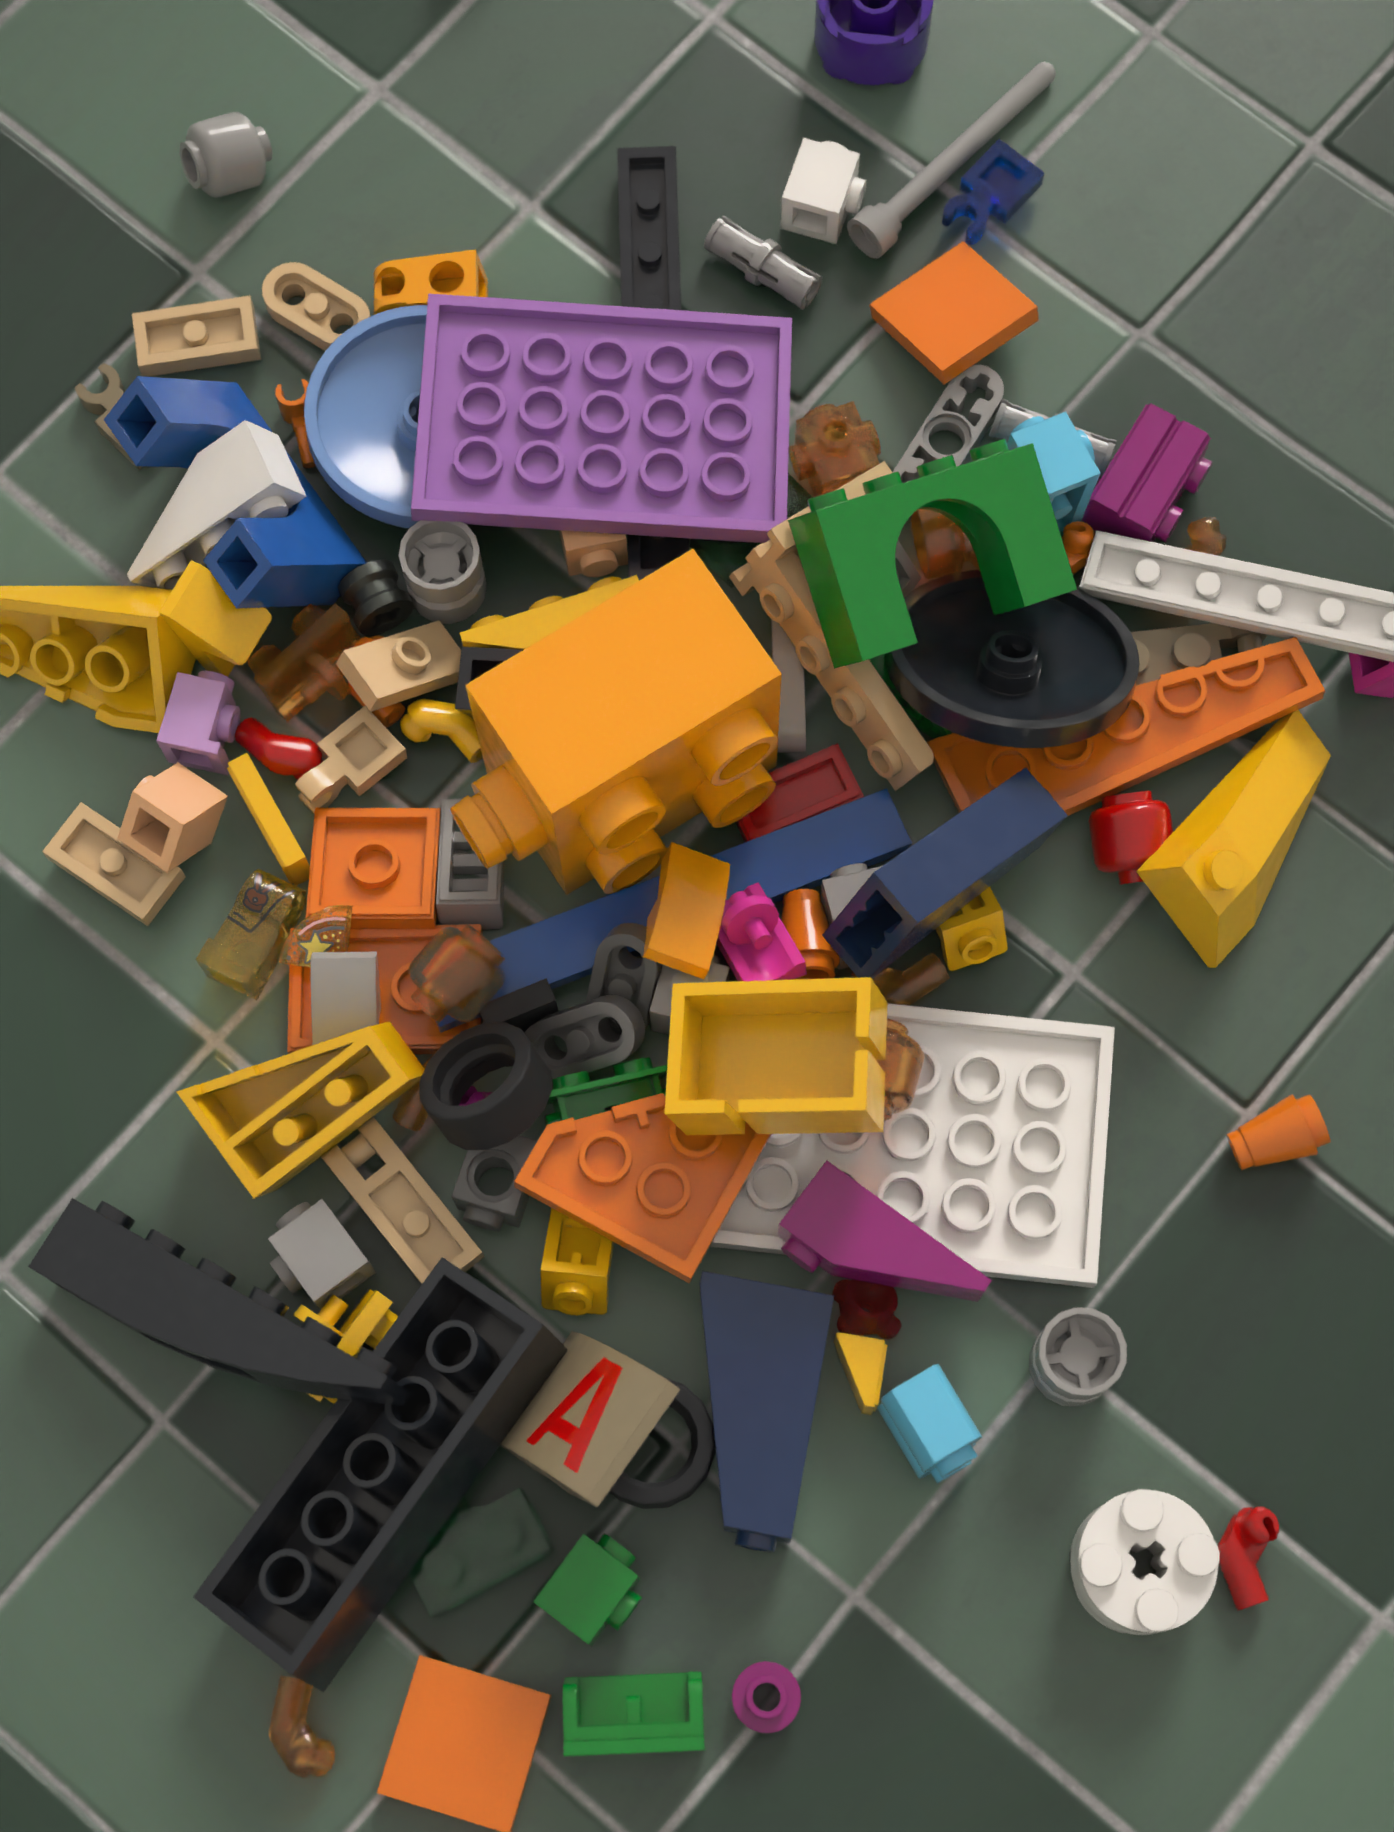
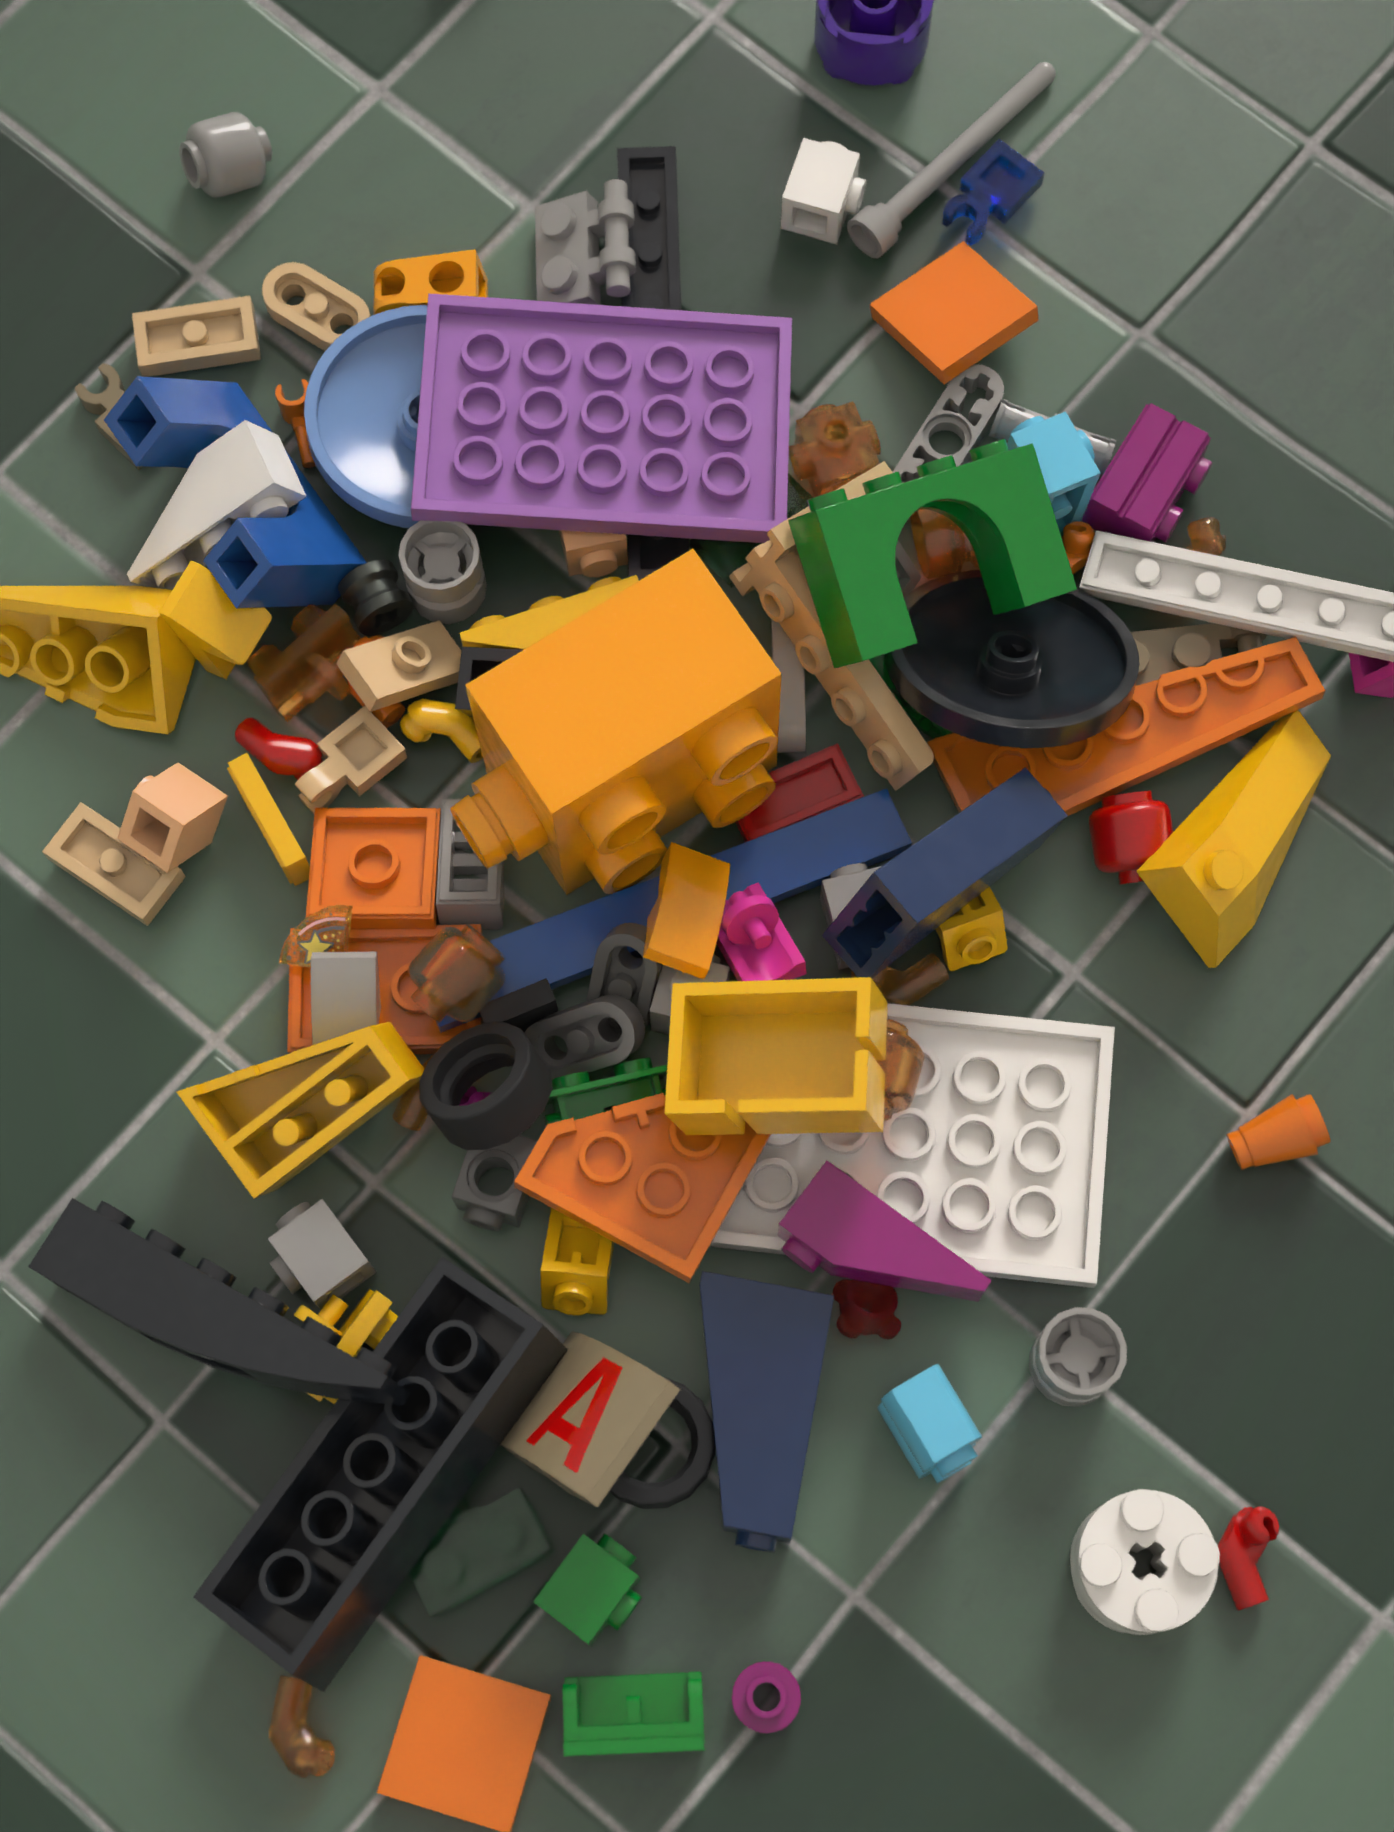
lavender brick [156,671,241,775] -> none
clear yellow leg [195,869,307,1000] -> none
tan plate [321,1117,484,1284] -> none
light grey pin [704,215,823,310] -> none
orange cone [781,889,840,980] -> none
yellow slope [834,1332,888,1415] -> none
none -> light grey plate [535,179,636,305]

